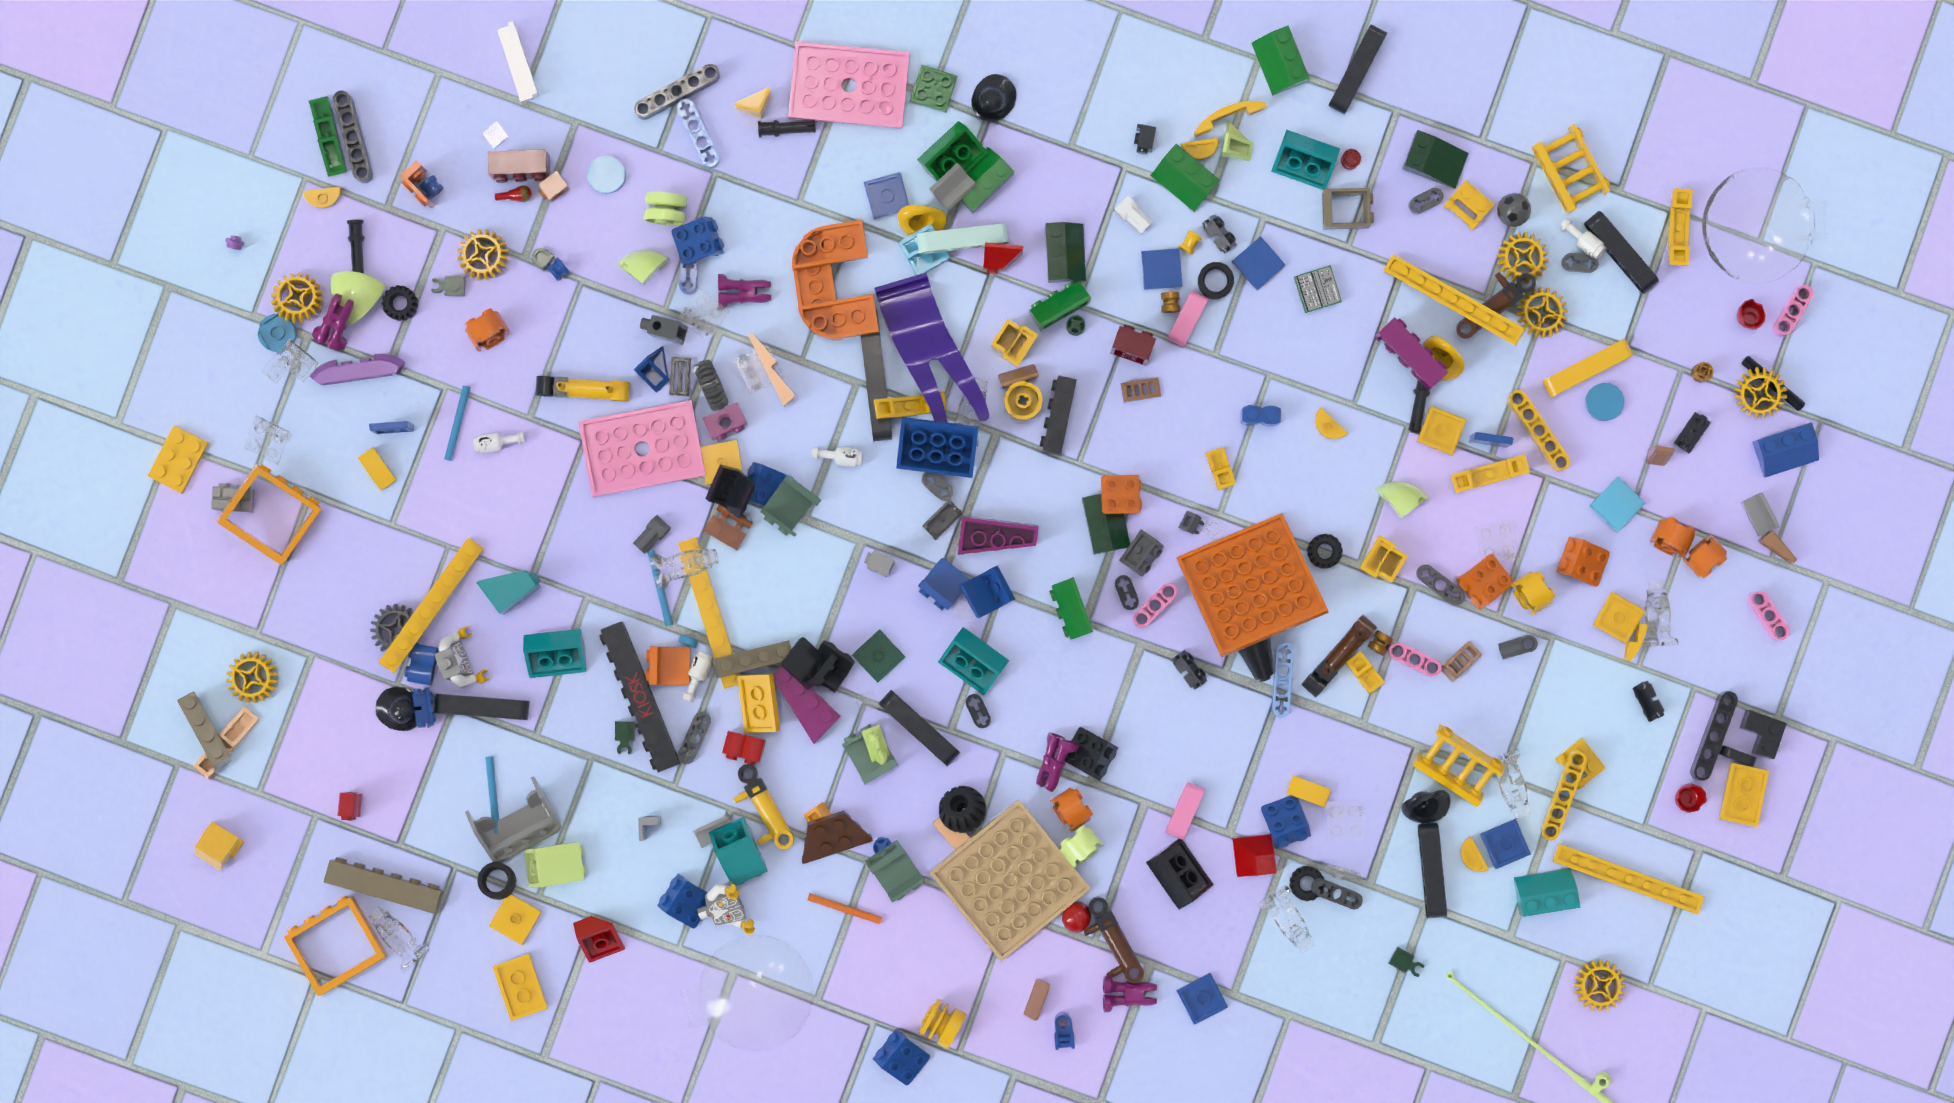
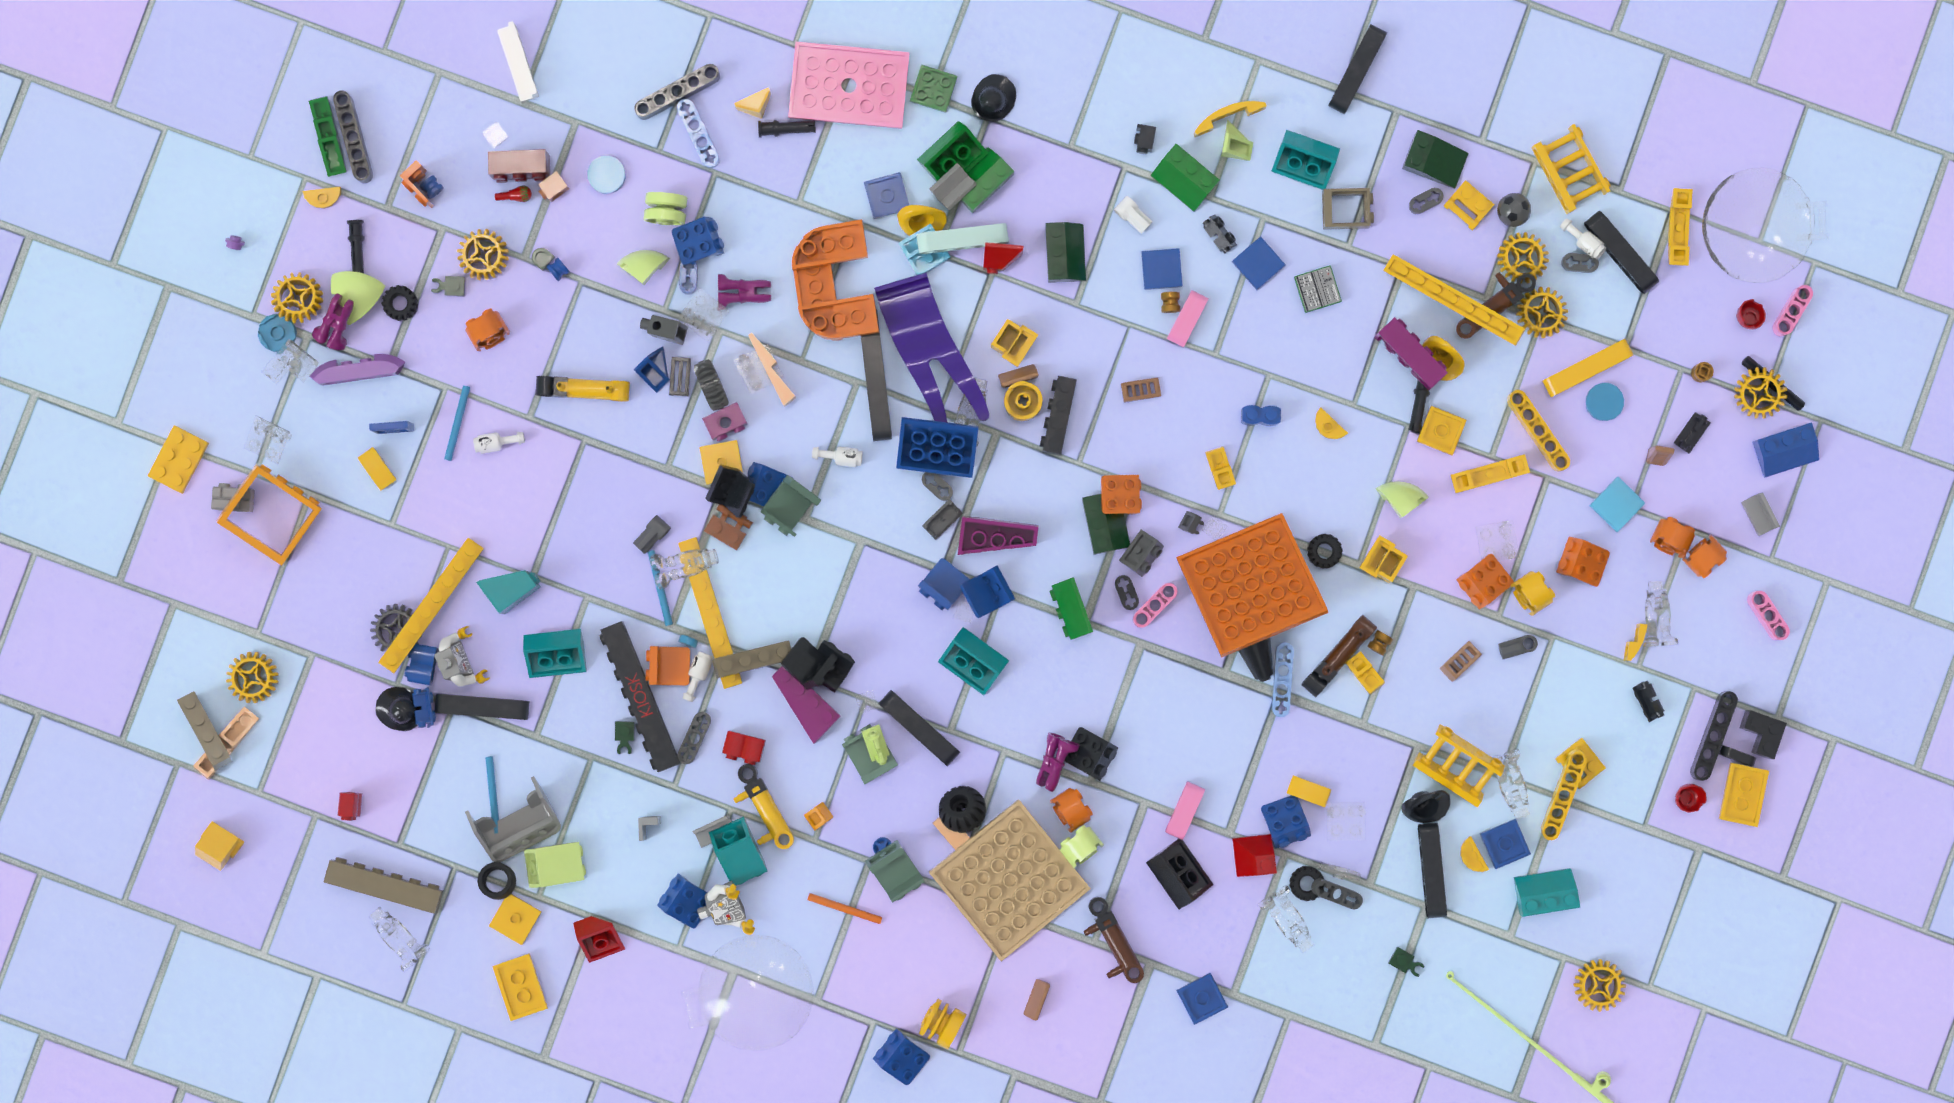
light orange window [284,895,388,997] -> none
bright pink plate [578,400,706,497] -> none
yellow plate [737,673,780,733] -> none
reddish brown wing [801,810,873,864] -> none
clear green plate [852,629,905,683] -> none
light grey brick [864,550,895,578] -> none
yellow slope [874,392,947,419] -> none
black beam [966,694,991,728] -> none
green slope [1029,281,1091,332] -> none
blue piece [1054,1012,1075,1050] -> none
red hair [1062,901,1091,933] -> none
dark green wheel [1066,315,1085,336] -> none
magenta piece [1103,976,1157,1012] -> none
dark red brick [1110,324,1156,366] -> none
black hinge [1172,649,1207,690] -> none
yellow bush [1178,230,1202,255] -> none
yellow plate [1181,138,1219,160] -> none
black tyre [1198,262,1234,299] -> none
green slope [1251,25,1309,96] -> none
clear red wheel [1341,149,1361,170] -> none
bright pink beam [1387,642,1442,677] -> none
dark grey beam [1416,564,1465,606] -> none
blue tile [1469,432,1513,448] -> none
yellow plate [1552,843,1705,915] -> none
yellow plate [1592,592,1645,644] -> none
medium nougat slope [1758,531,1797,564] -> none

